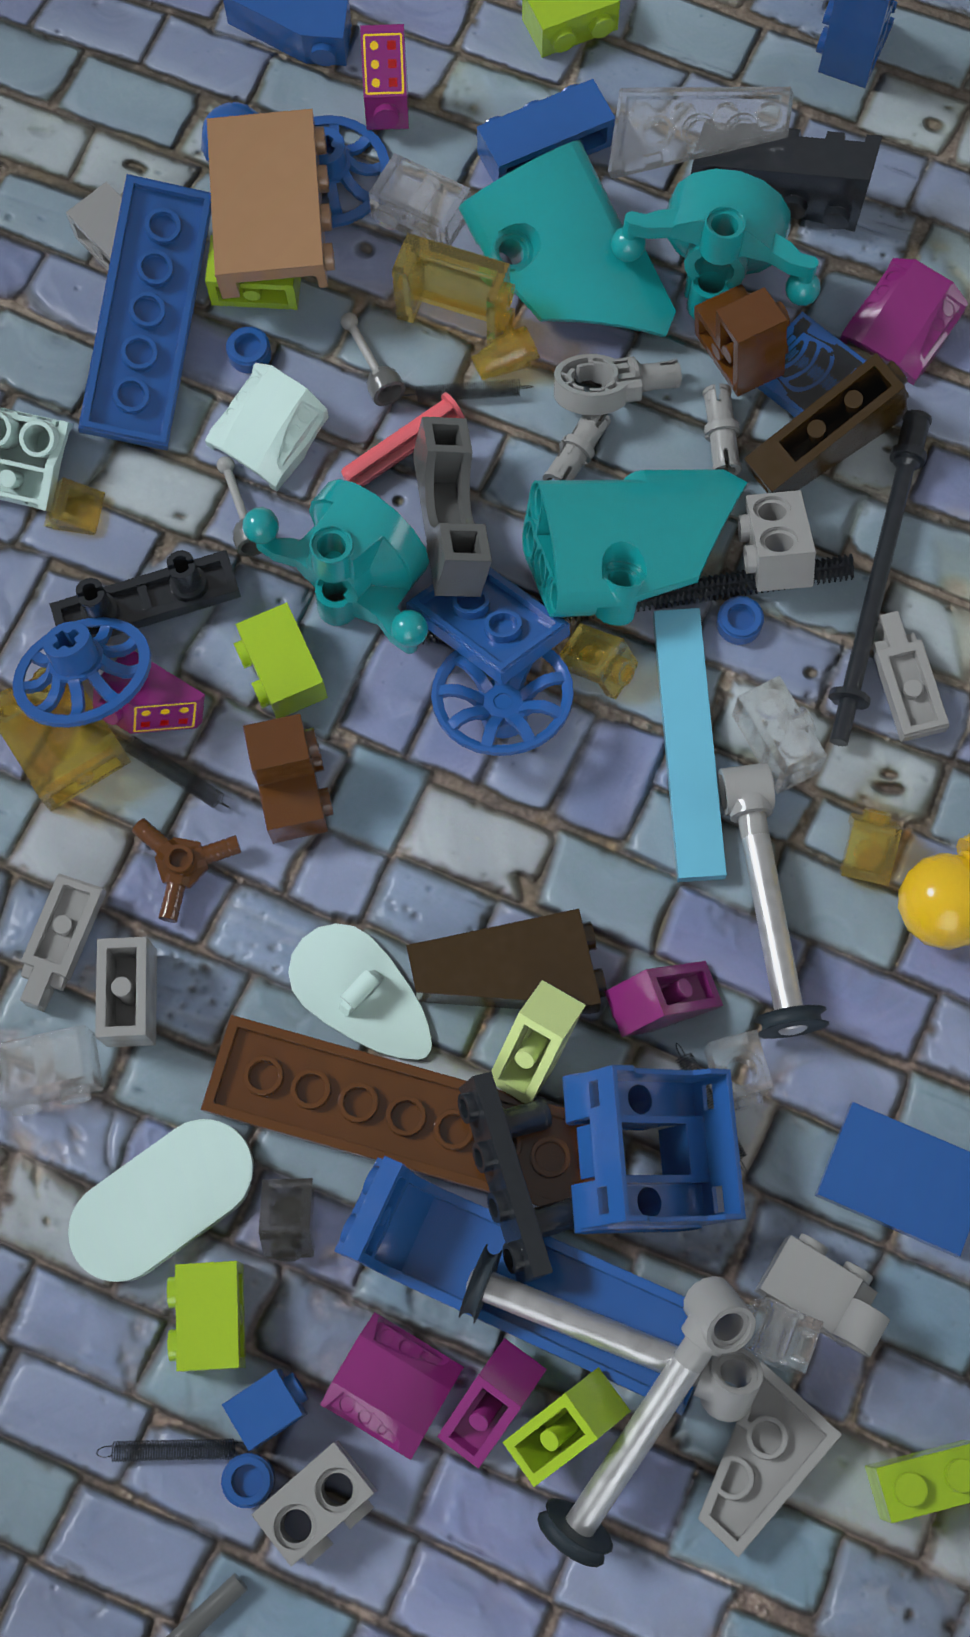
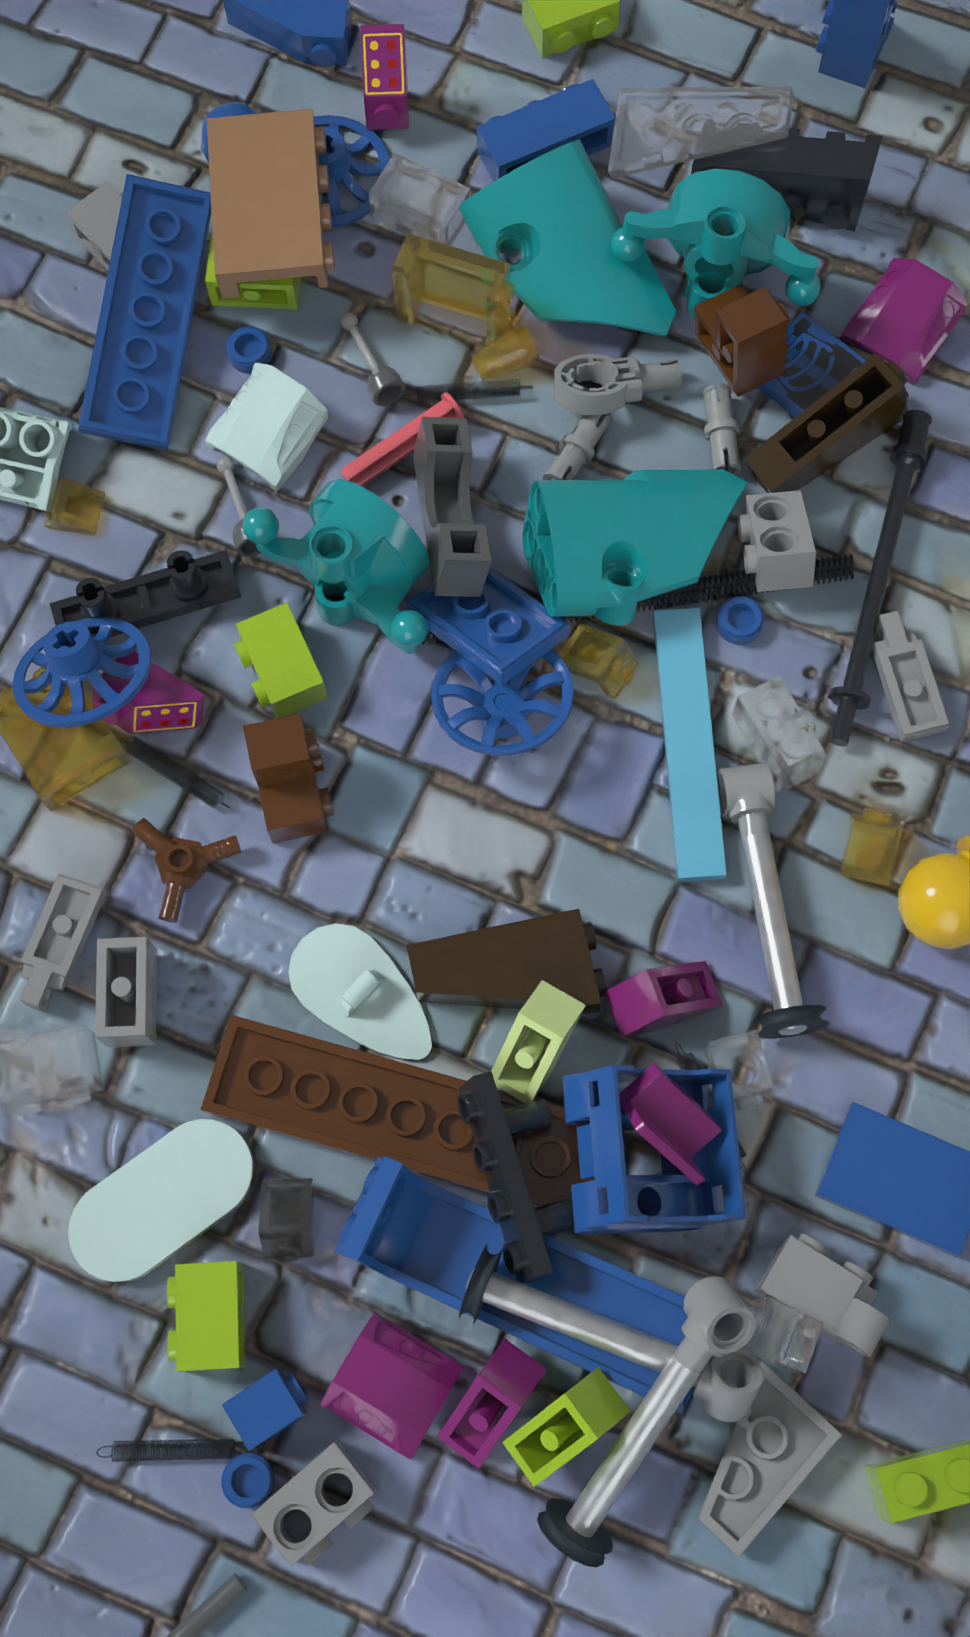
none -> magenta panel [619,1063,722,1186]

